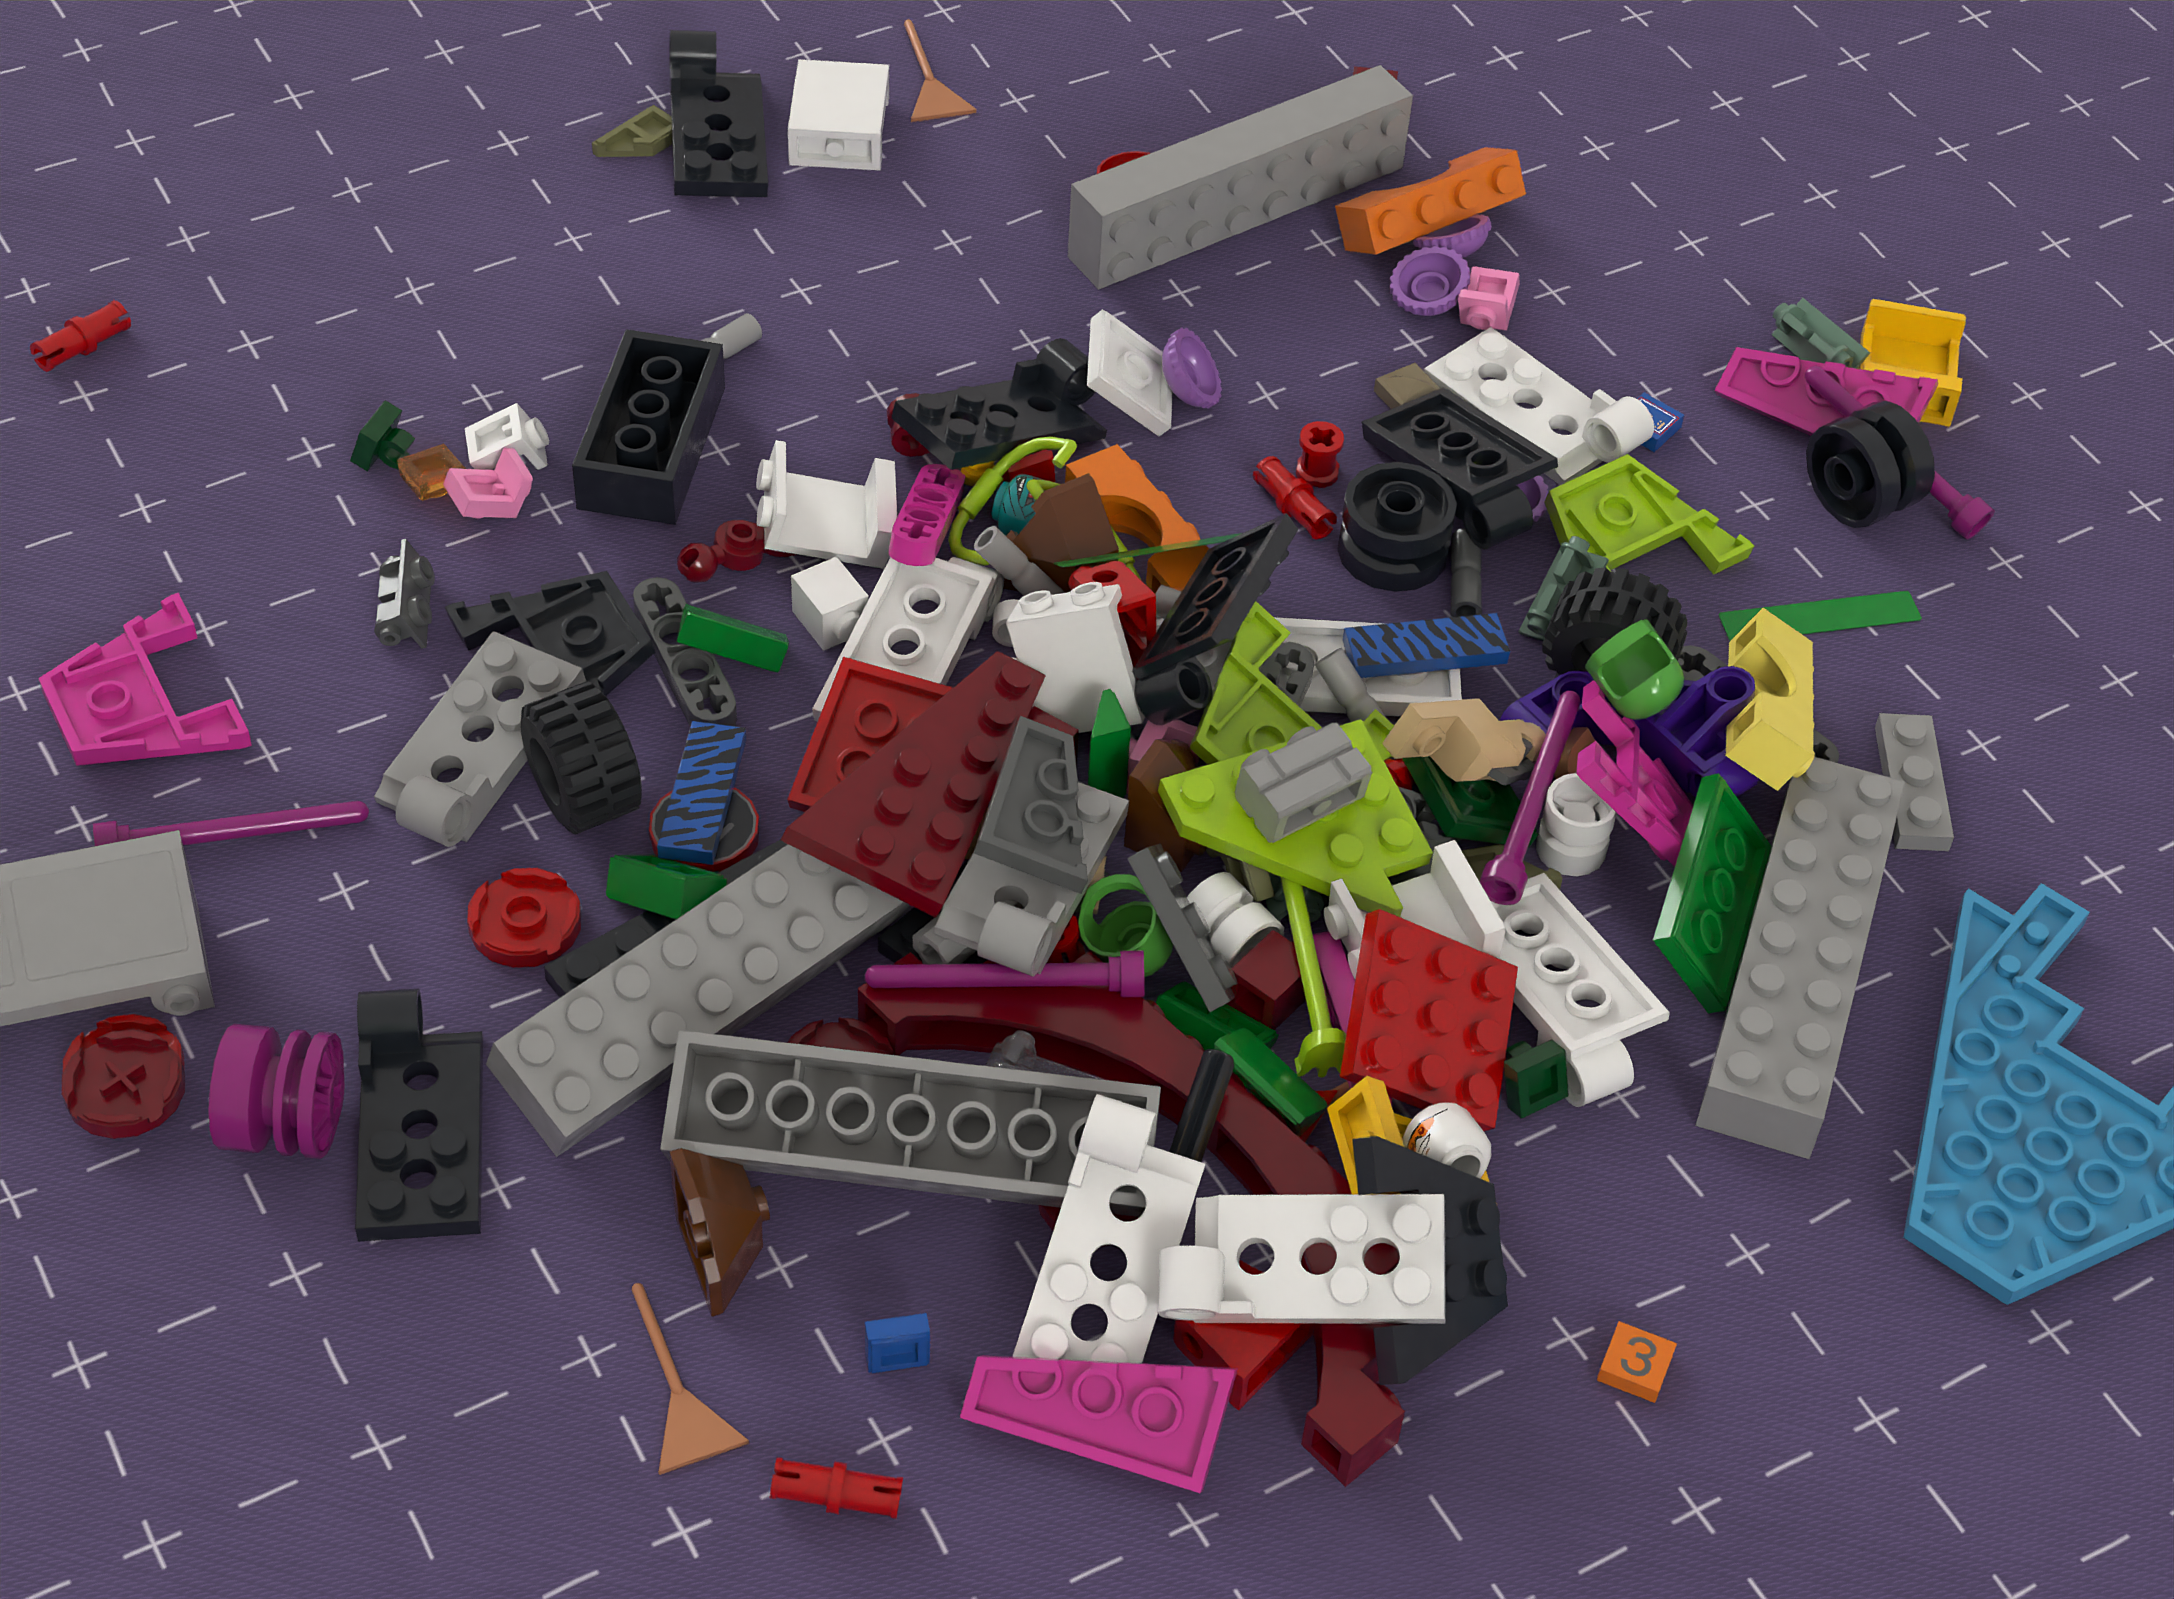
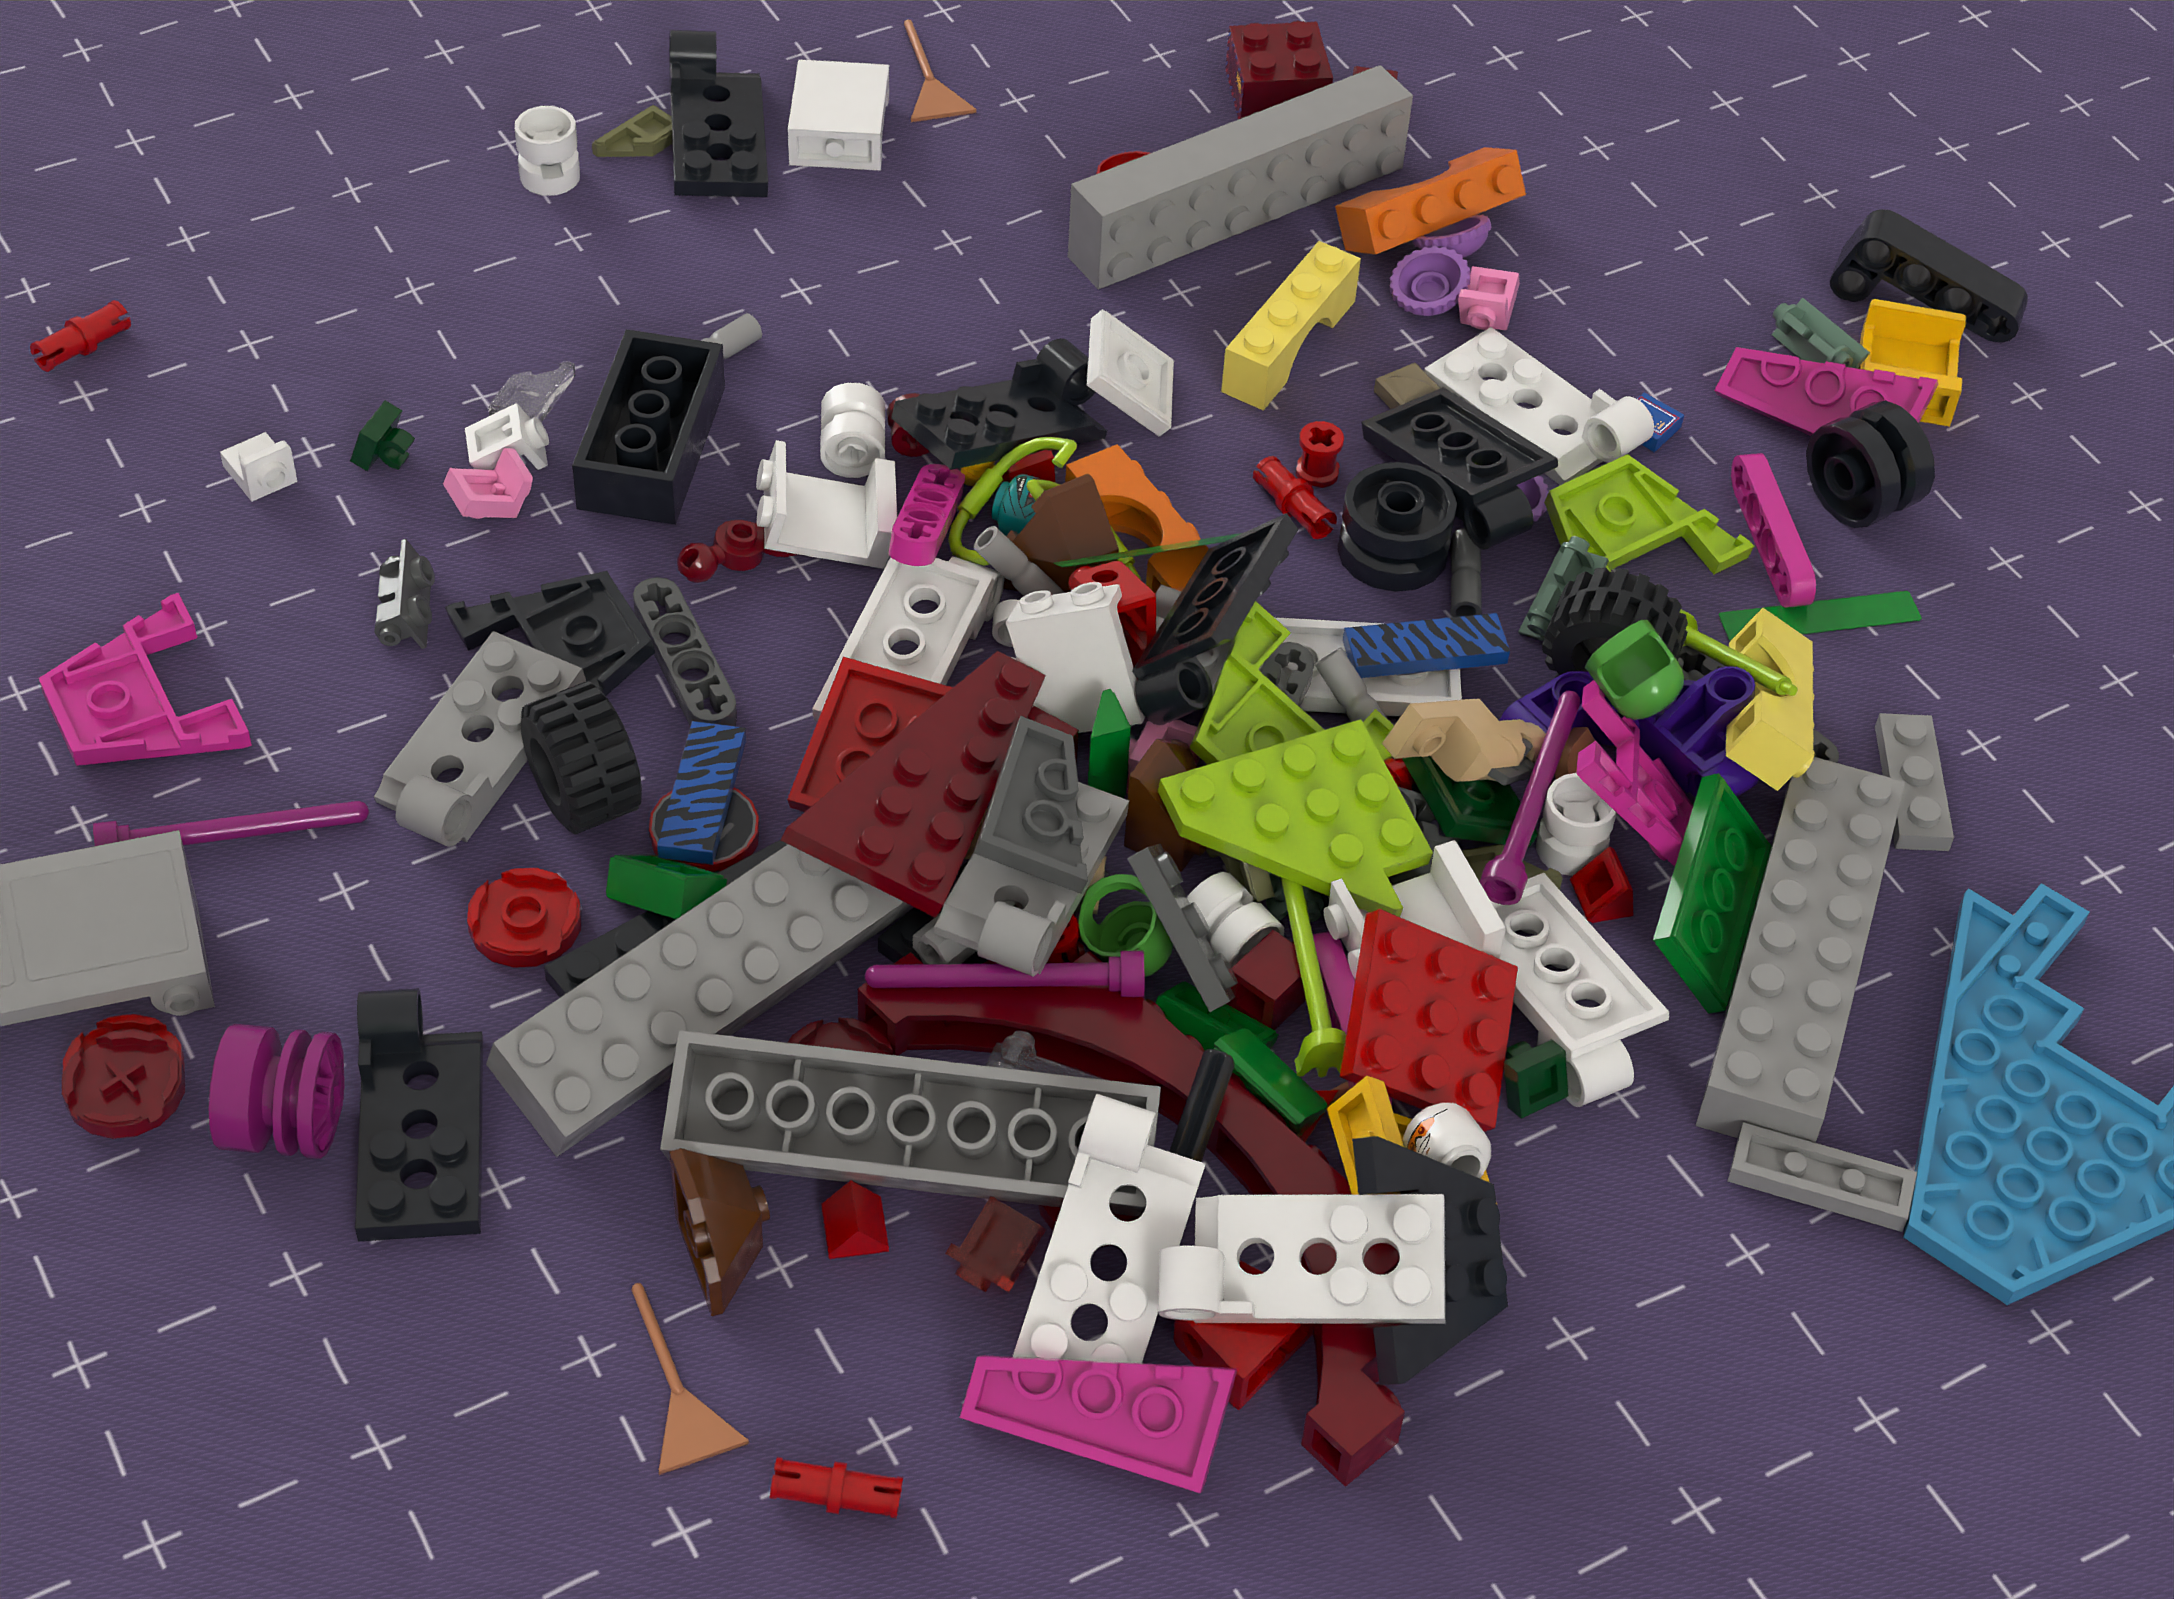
clear orange plate [397,443,466,501] -> none
green slope [677,604,789,673] -> none
white brick [791,556,868,651] -> none
blue tile [865,1313,930,1373] -> none
medium lavender hat [1162,327,1222,409] -> none
light grey brick [1234,722,1372,843] -> none
orange tile [1597,1321,1677,1403] -> none
magenta piece [1805,366,1995,540] -> none
none -> white bracket [220,432,297,501]
none -> clear tile [488,361,576,423]
none -> white wheel [515,106,580,195]
none -> white wheel [820,383,885,478]
none -> red slope [821,1180,889,1259]
none -> clear red bracket [945,1196,1046,1293]
none -> light yellow arch [1221,241,1361,411]
none -> dark red brick [1225,21,1333,120]
none -> red slope [1570,846,1633,923]
none -> lime piece [1680,609,1798,696]
none -> light grey plate [1728,1122,1917,1232]
none -> dark pink beam [1731,453,1816,608]
none -> black beam [1830,209,2028,343]

